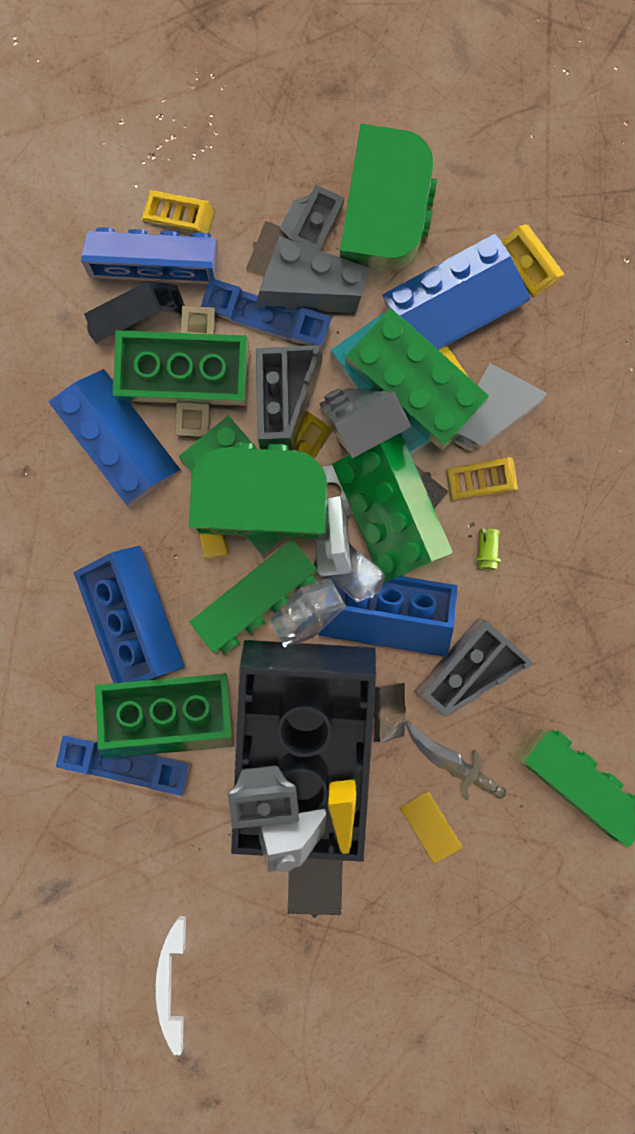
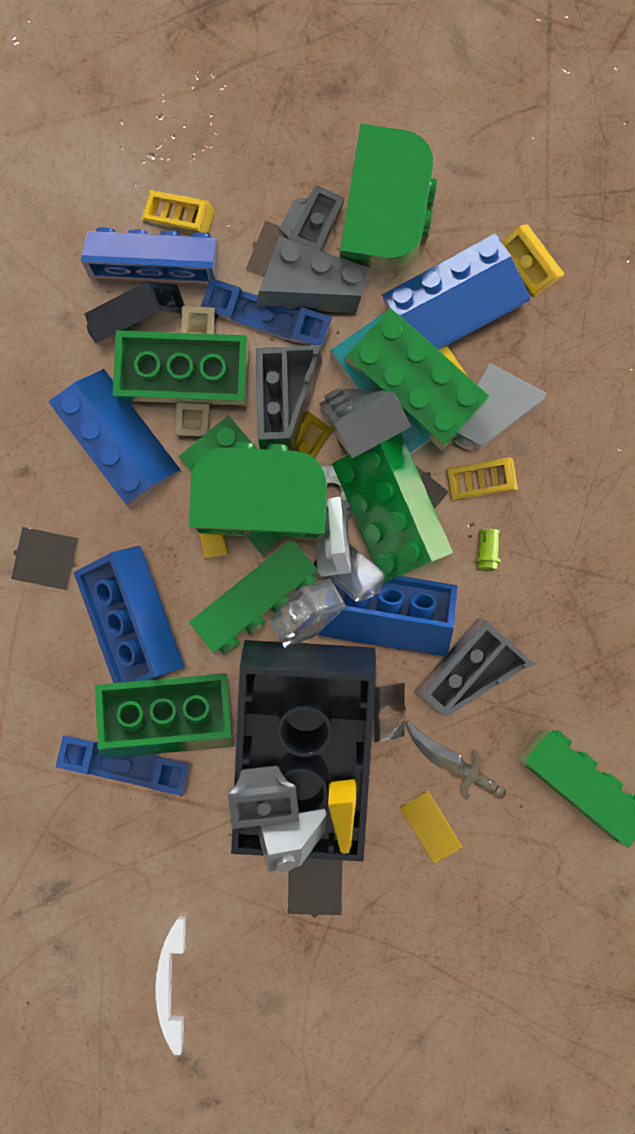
none -> clear smoke piece [11,527,78,590]

